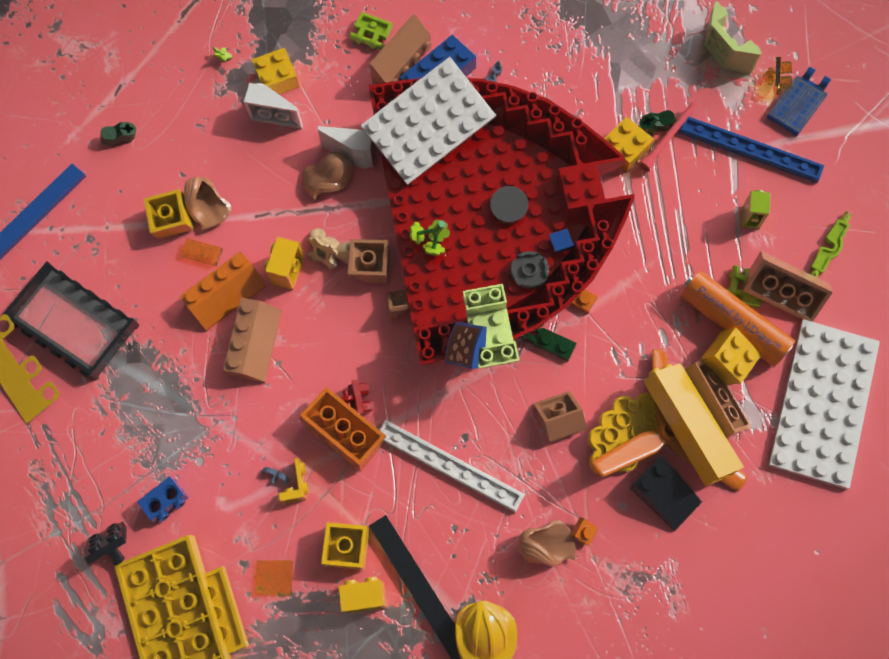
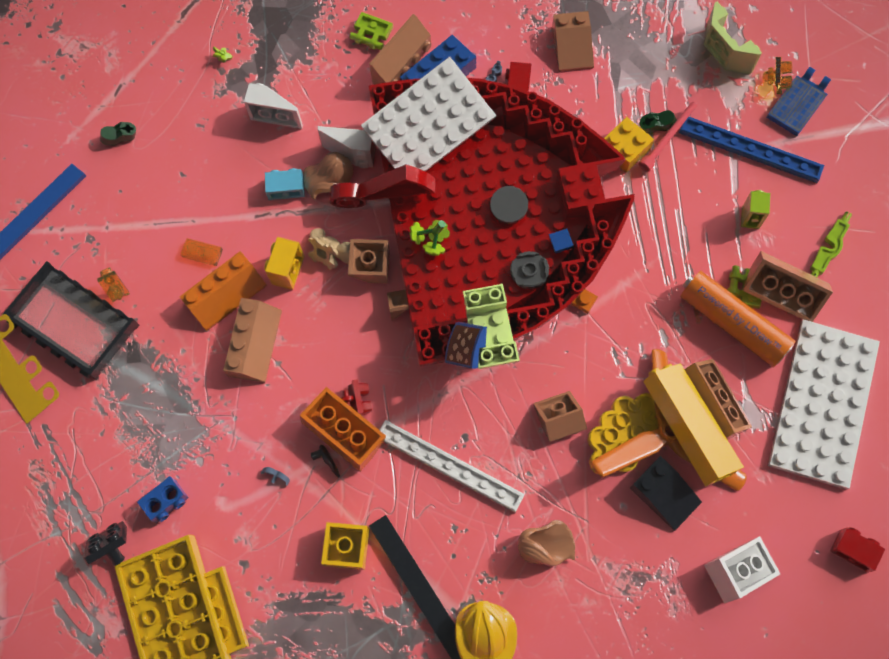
yellow brick [144,189,193,239] -> none
nougat piece [184,176,232,231] -> none
yellow brick [252,47,300,95] -> none
piece [254,560,294,595] -> none
yellow bracket [279,458,309,504] -> none
yellow brick [339,577,387,614] -> none
dark green hinge [521,327,577,361] -> none
orange plate [570,517,598,546] -> none
yellow brick [701,328,762,386] -> none
none -> clear yellow hips [97,267,130,302]
none -> medium azure brick [265,168,305,200]
none -> black bar [311,445,340,478]
none -> red piece [330,164,435,208]
none -> red brick [505,62,532,91]
none -> nougat slope [552,11,594,72]
none -> white slope [704,536,780,604]
none -> red brick [830,527,885,573]

